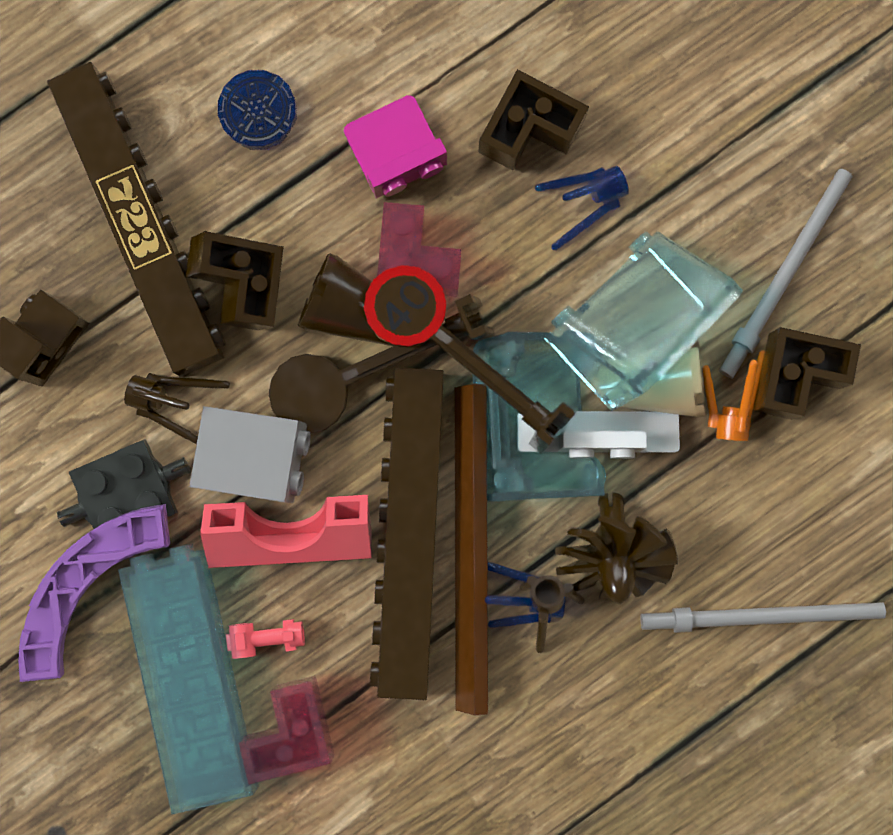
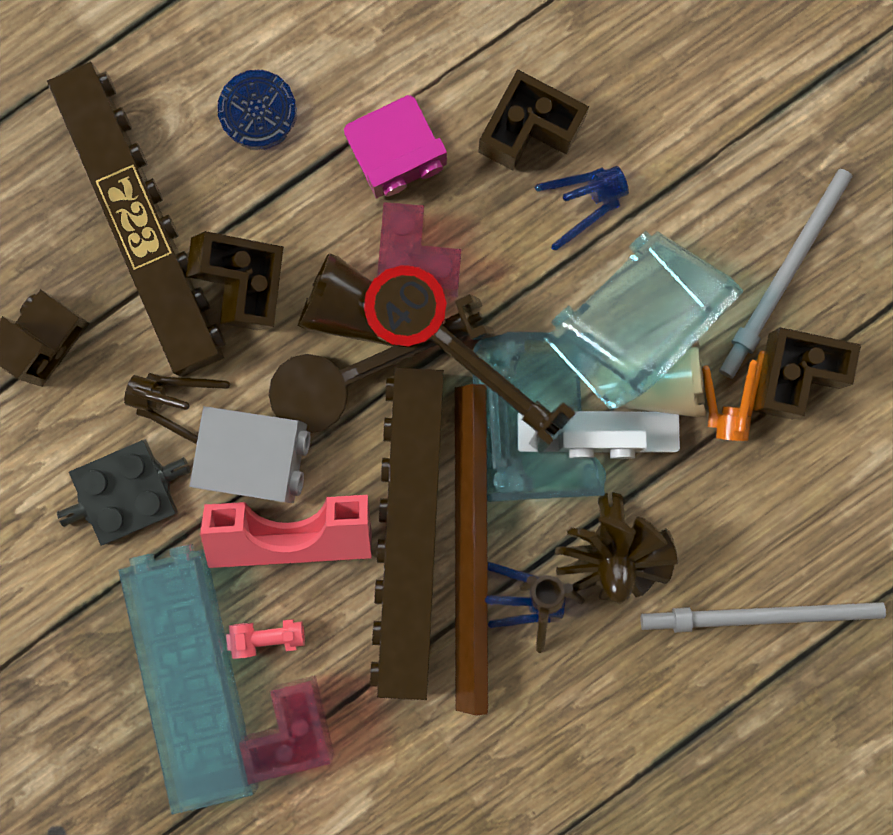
medium lavender tile [18,504,170,682] -> none

